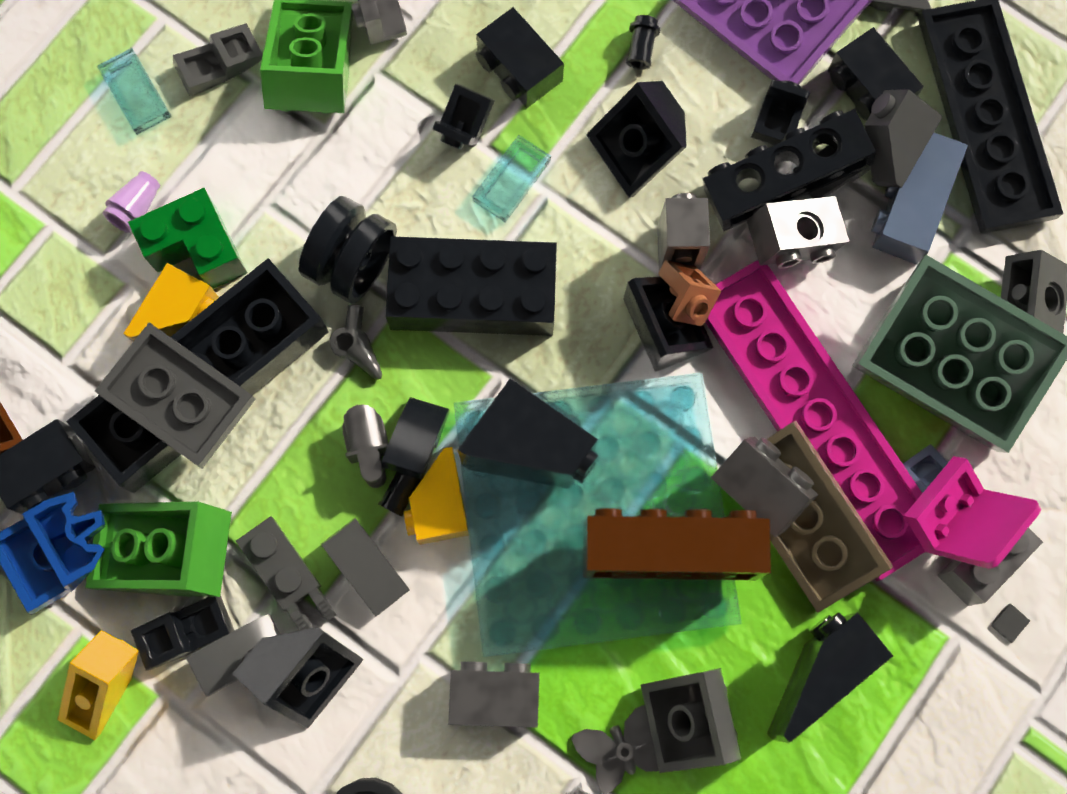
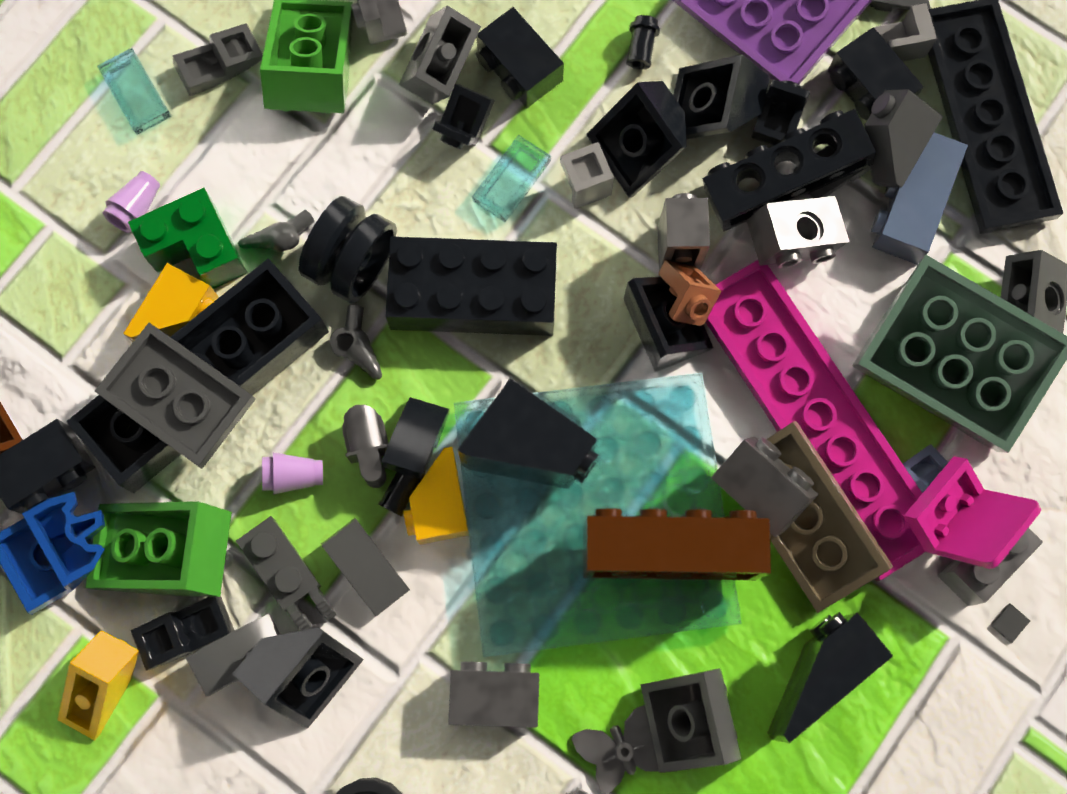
none -> dark grey animal [238,209,315,251]
none -> lavender cone [262,452,323,495]
none -> dark grey brick [399,5,481,105]
none -> light grey panel [560,142,614,209]
none -> black slope [673,54,770,139]
none -> light grey panel [874,3,937,61]

